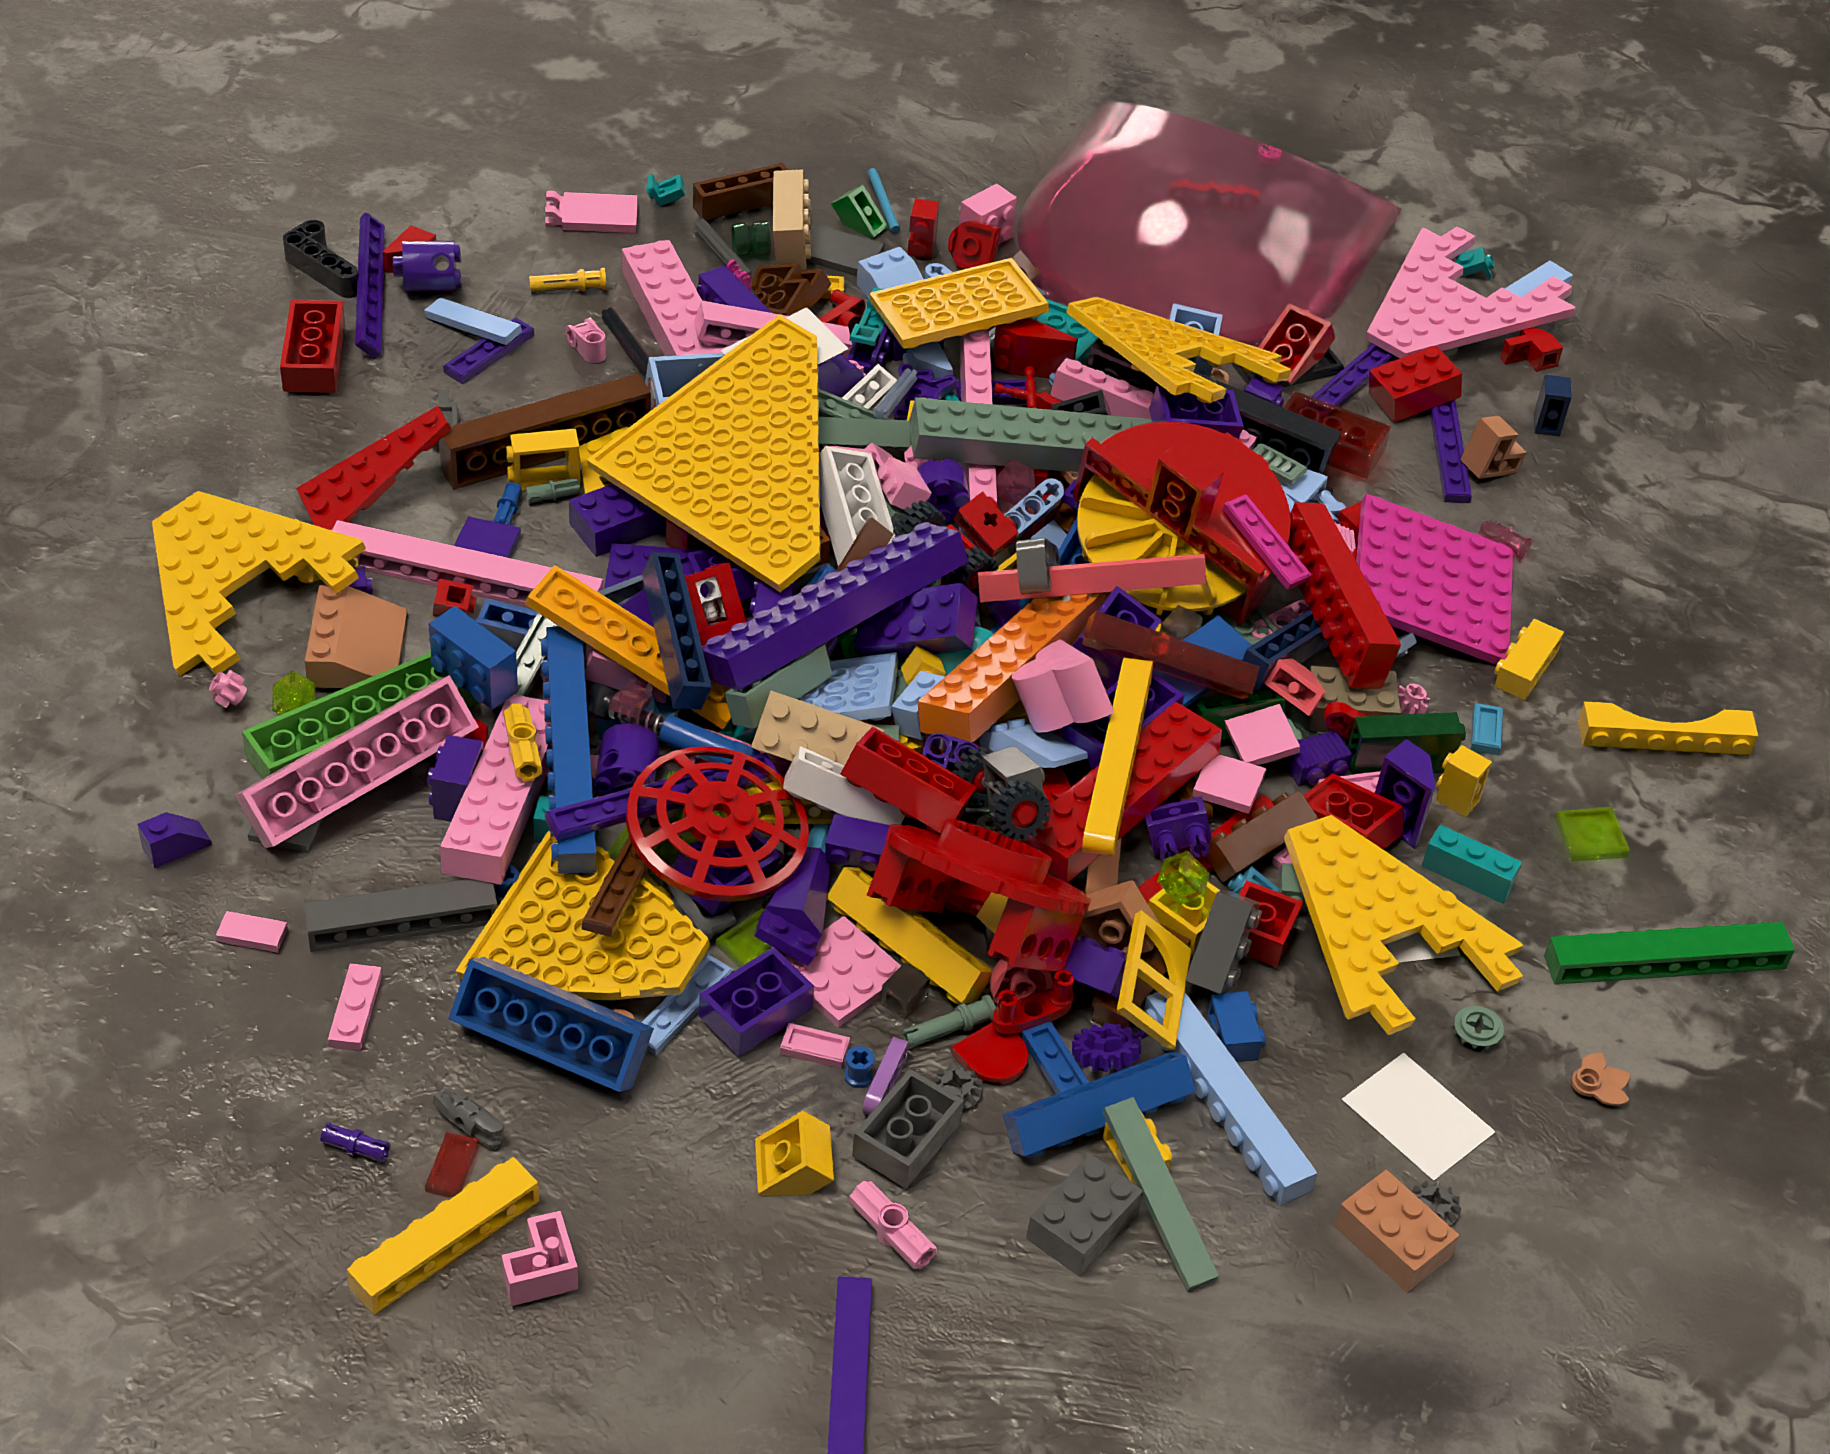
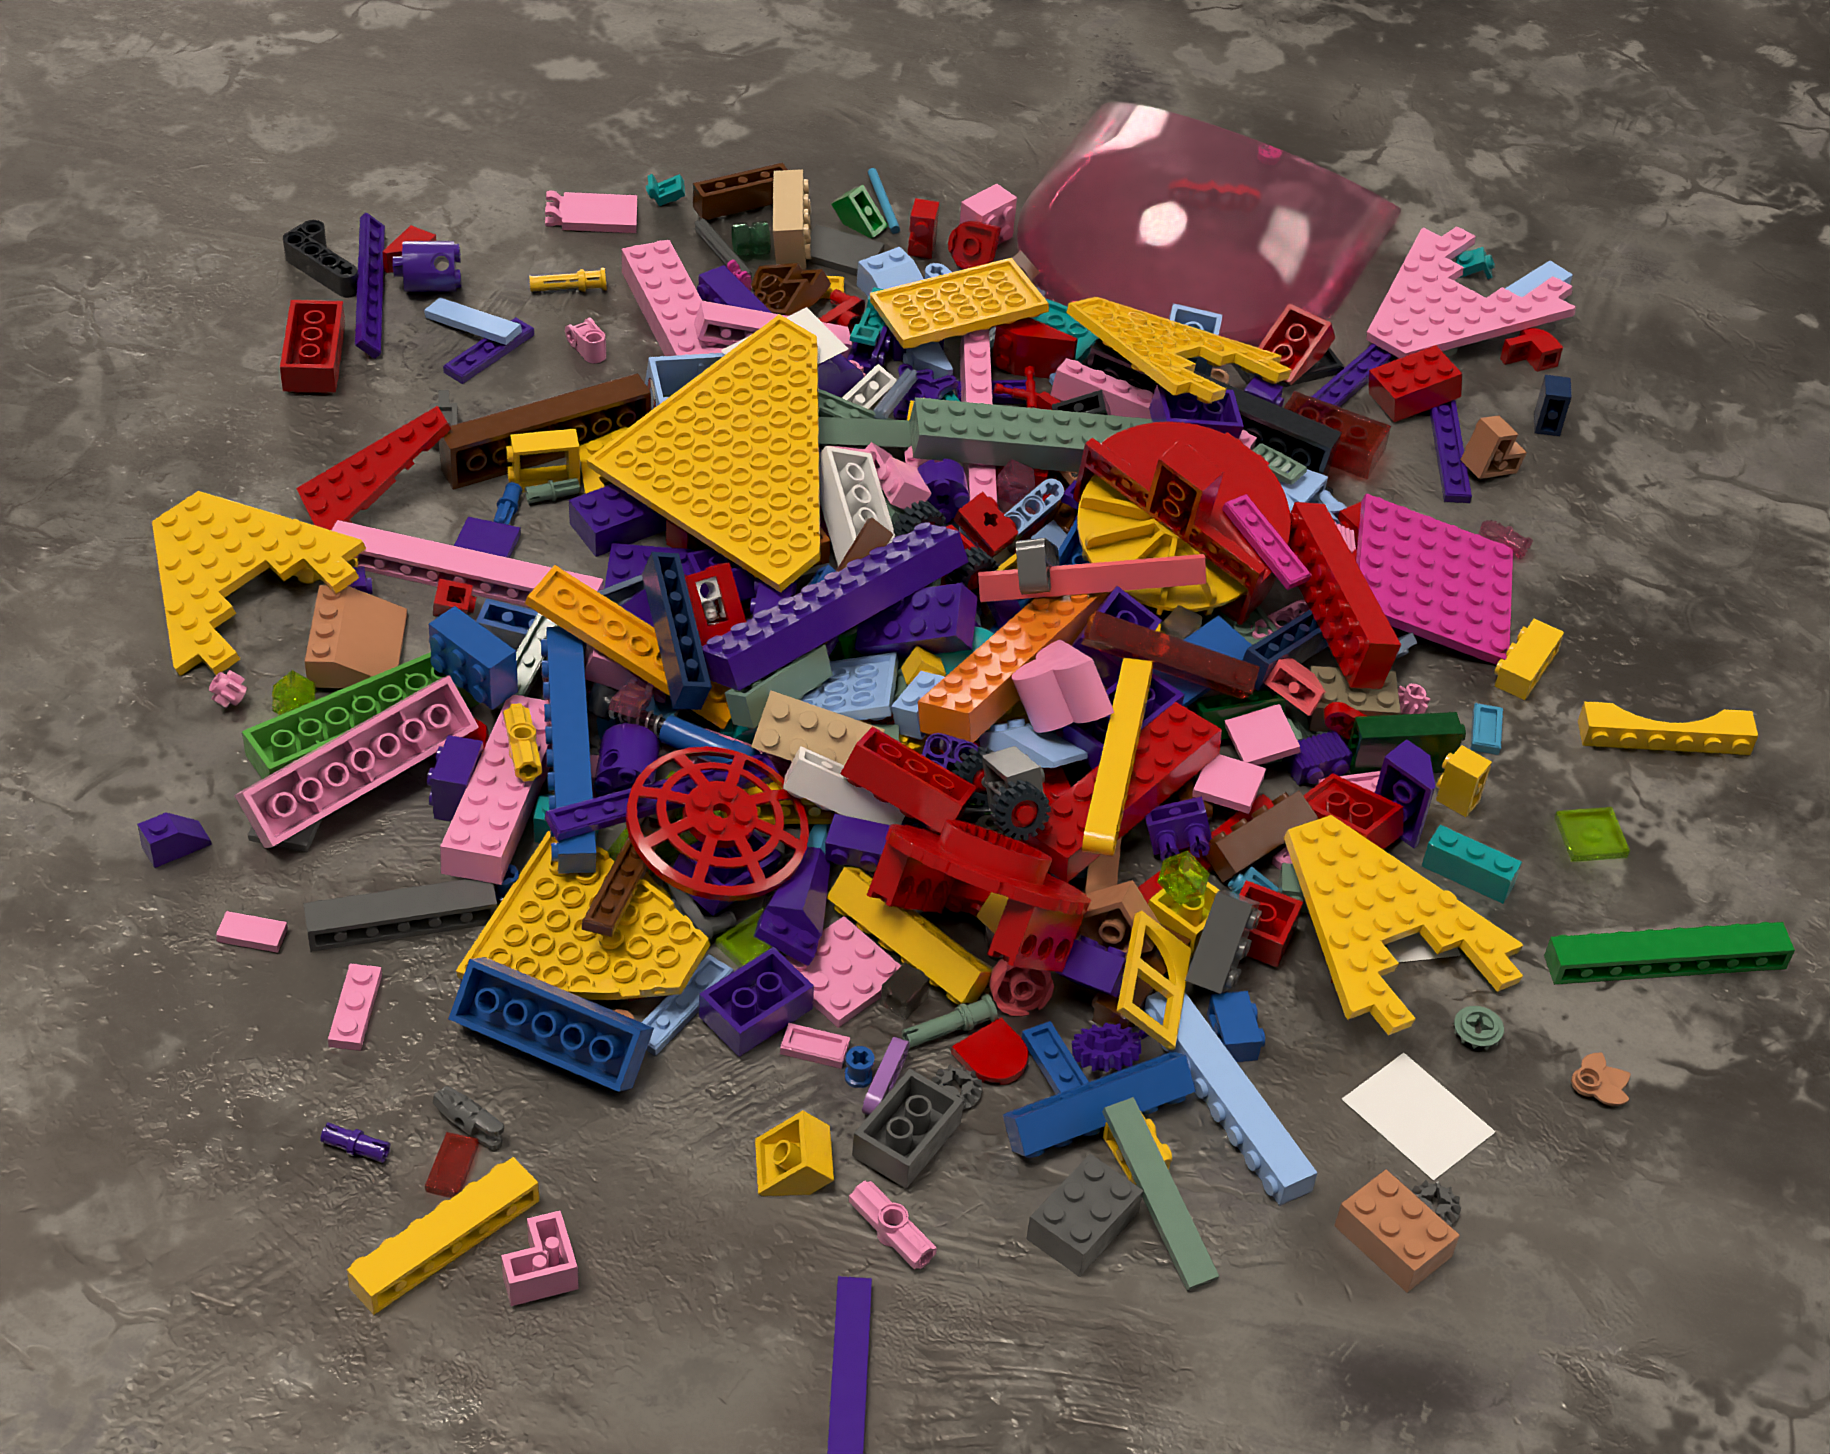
black axle [602,307,649,378] -> none
red connector [992,969,1074,1034] -> none

